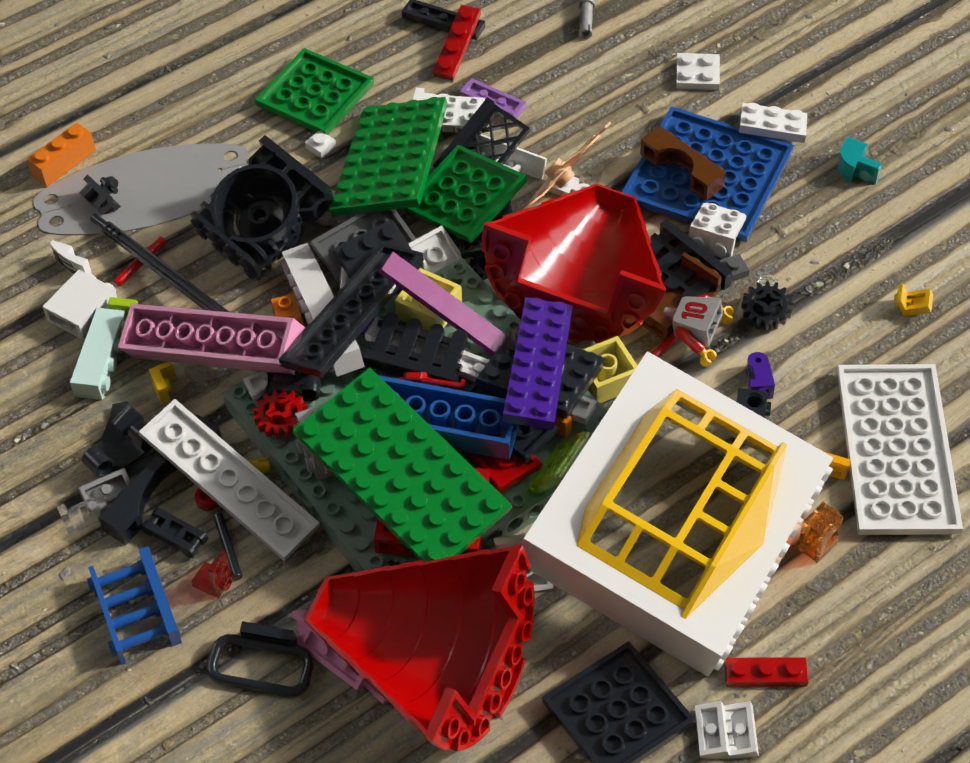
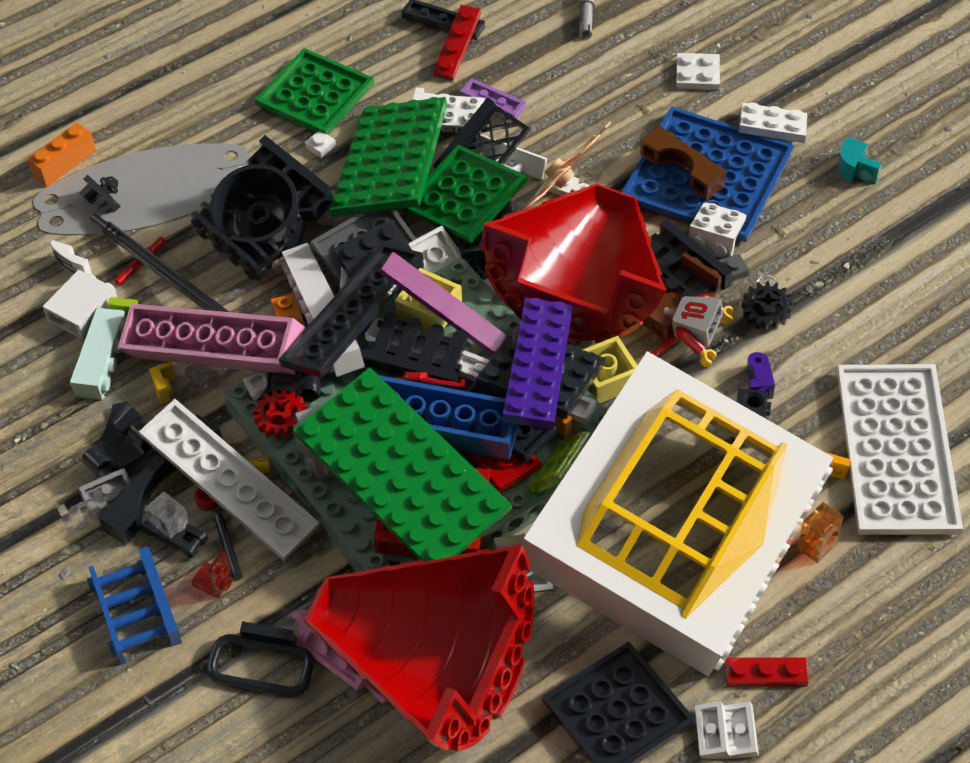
yellow bracket [894,284,933,316] -> none
none -> clear brick [145,492,189,538]

